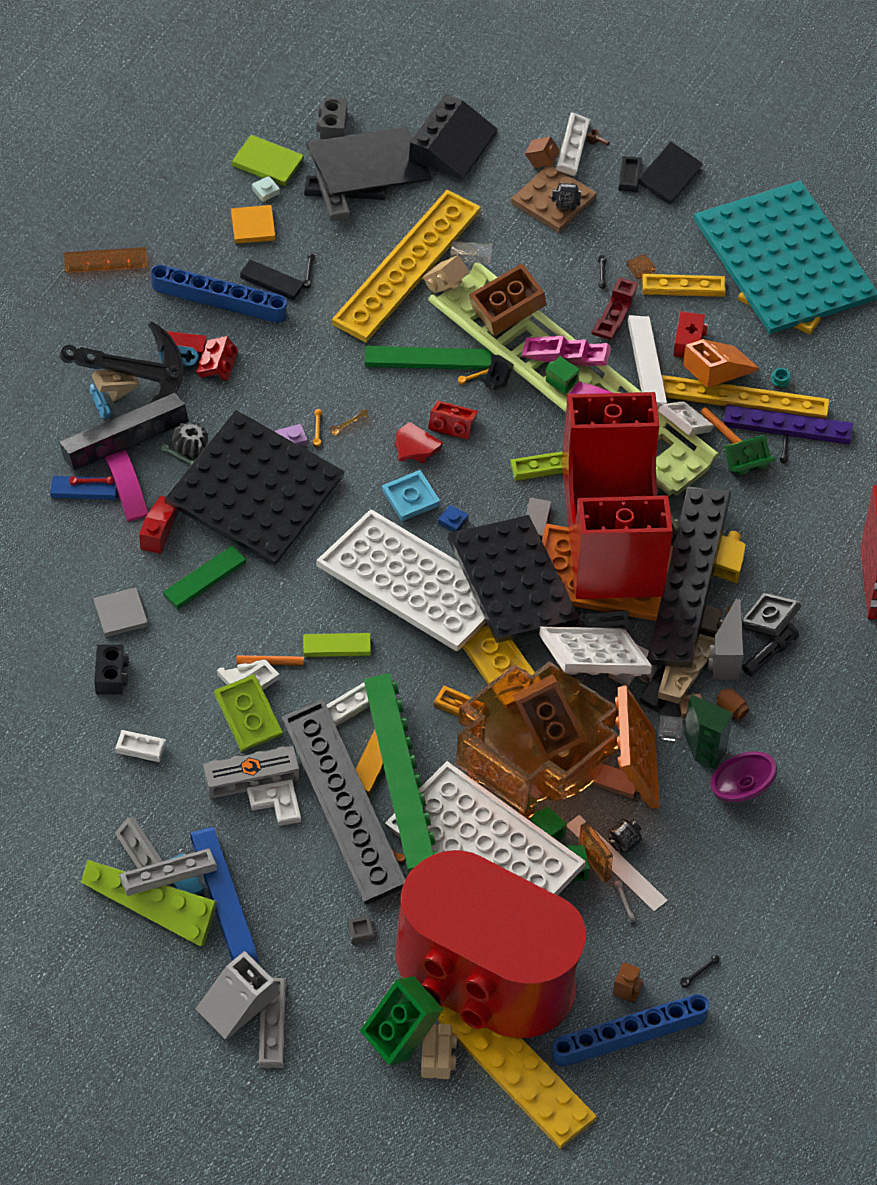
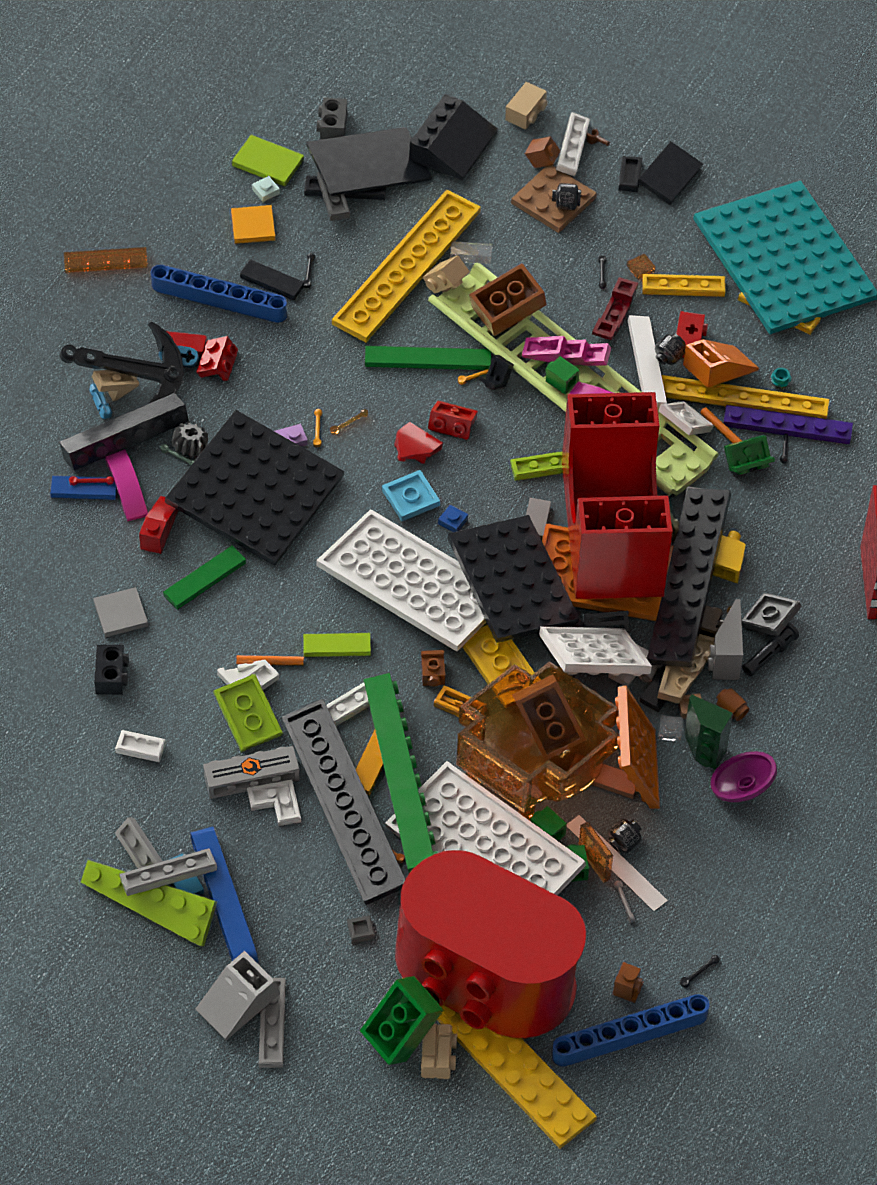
none -> dark orange brick [421,650,445,687]
none -> tan brick [505,82,548,130]
none -> black head [655,334,686,365]

